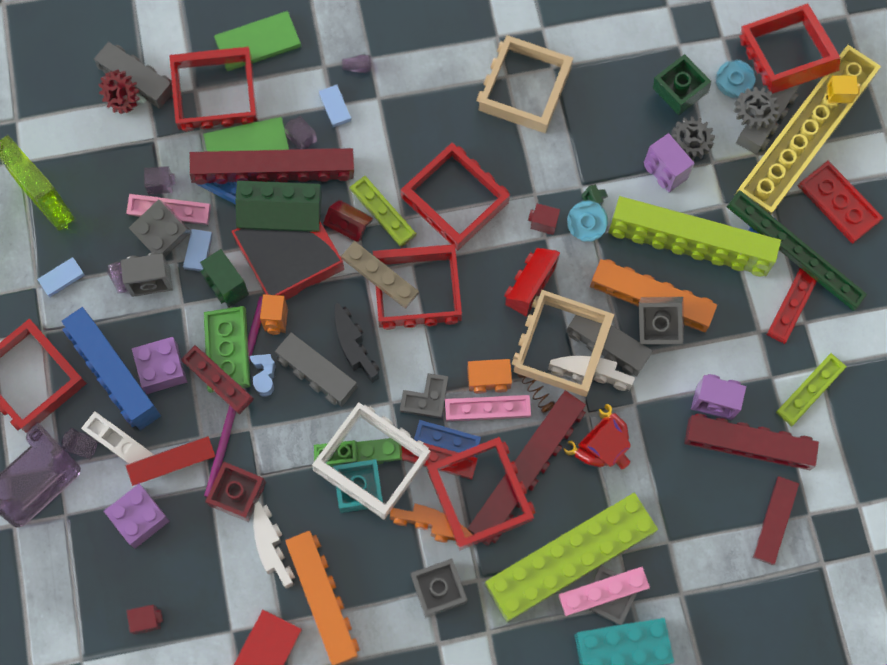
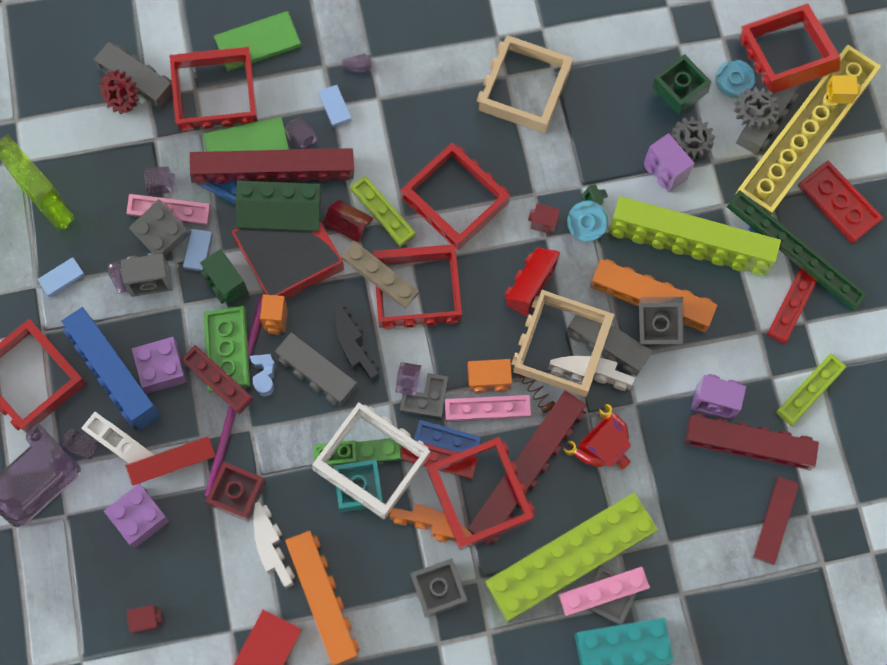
none -> clear purple brick [395,362,421,396]

